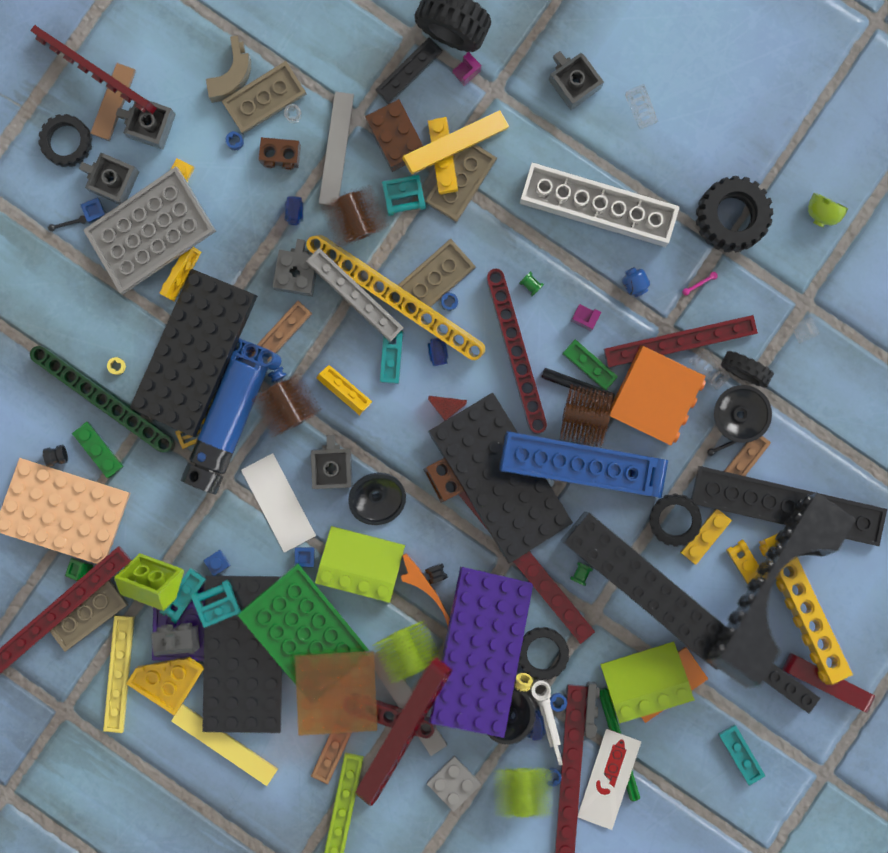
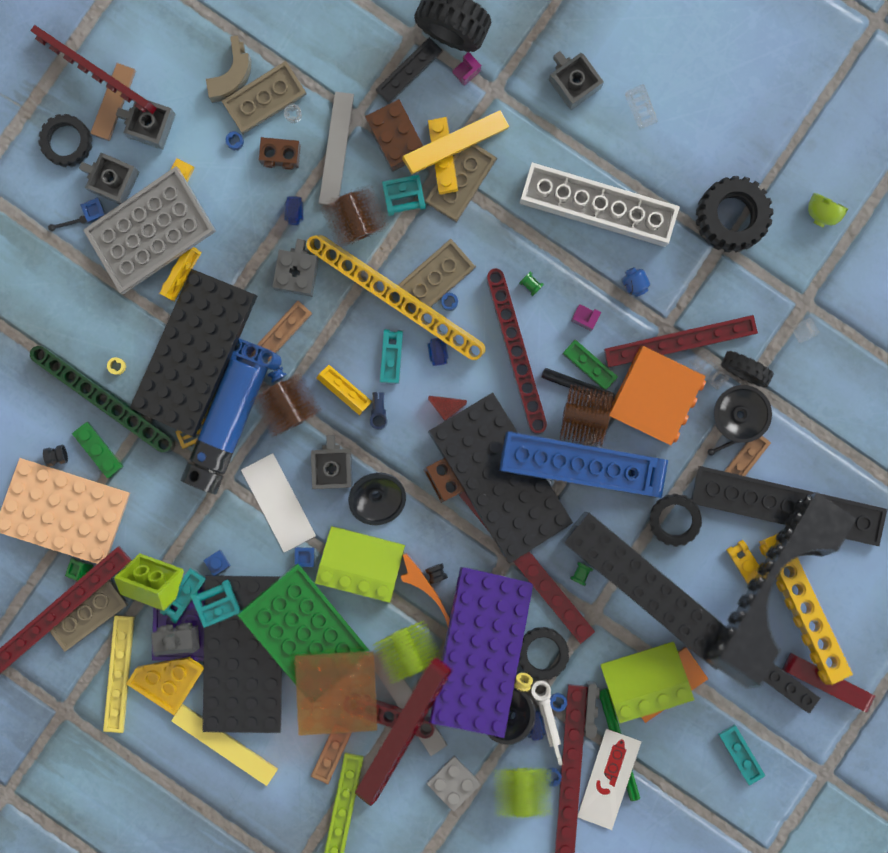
light grey tile [305,248,404,342] -> none
yellow plate [680,509,732,565] -> none
dark pink hinge [682,272,718,296] -> none
none -> dark blue pin [370,392,388,430]

